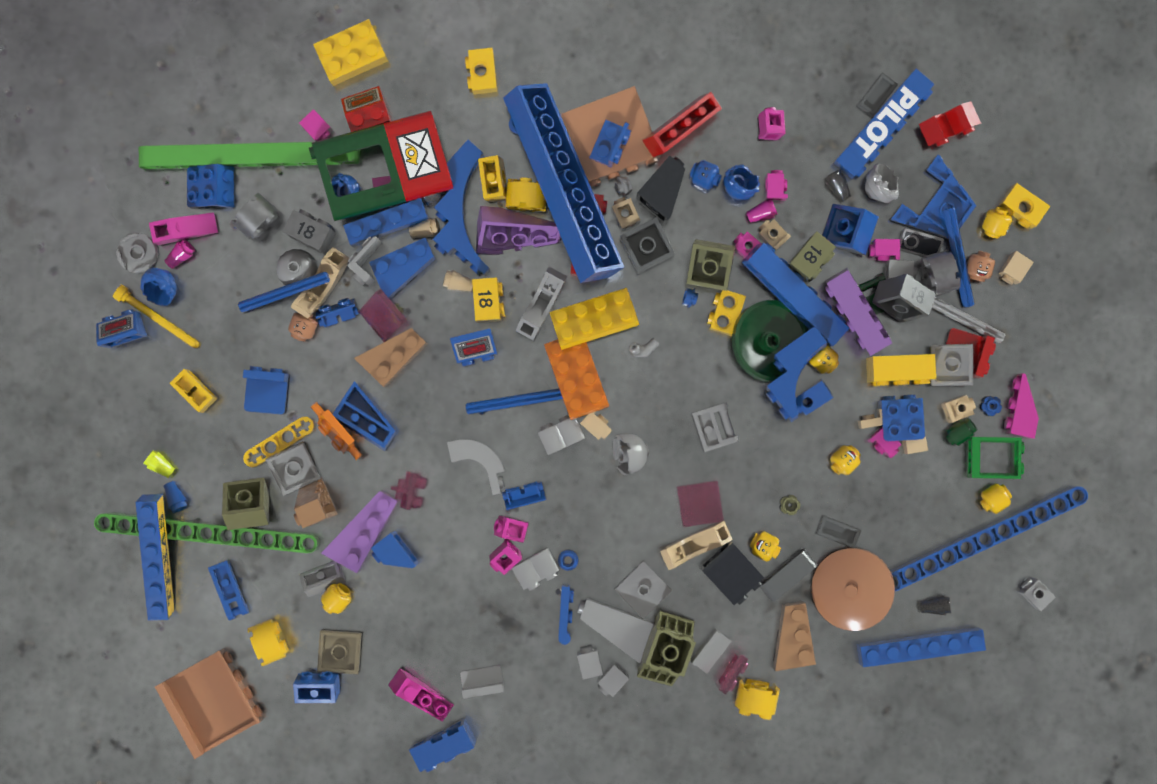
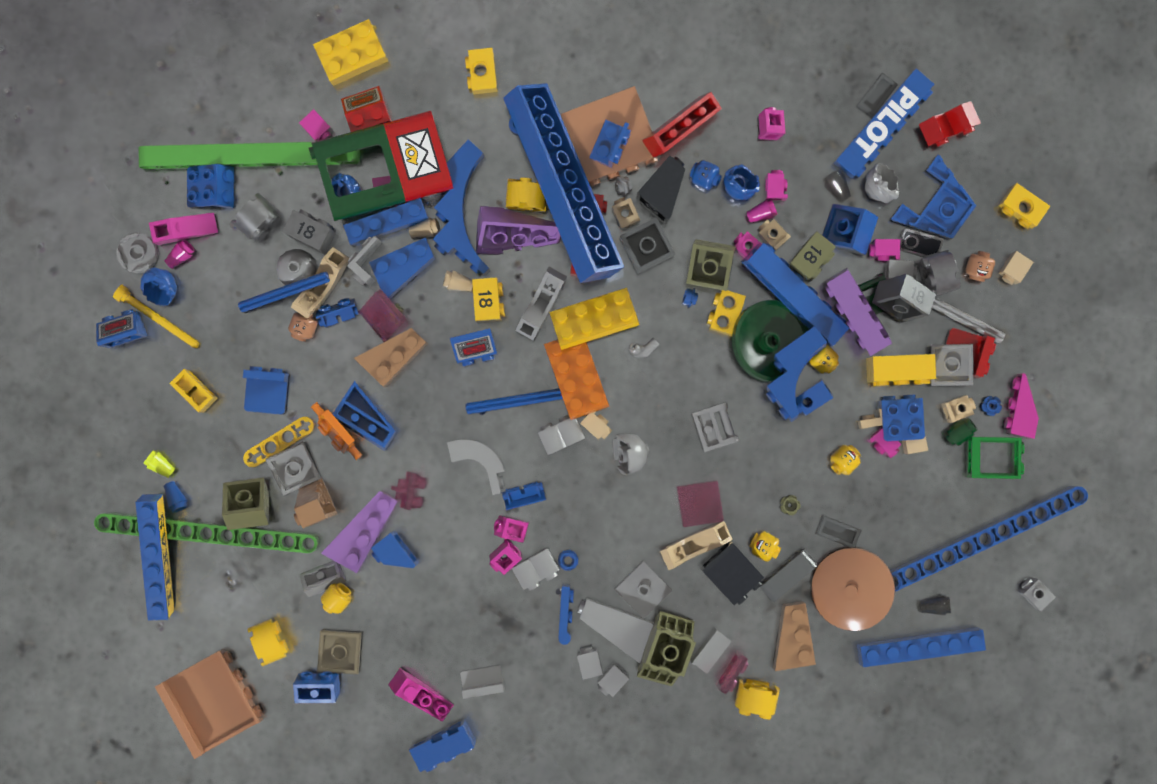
blue plate [208,560,249,621] -> none
yellow brick [478,155,507,203] -> none
blue axle [943,207,975,307] -> none
yellow head [980,483,1012,514] -> none
yellow head [982,207,1012,239] -> none

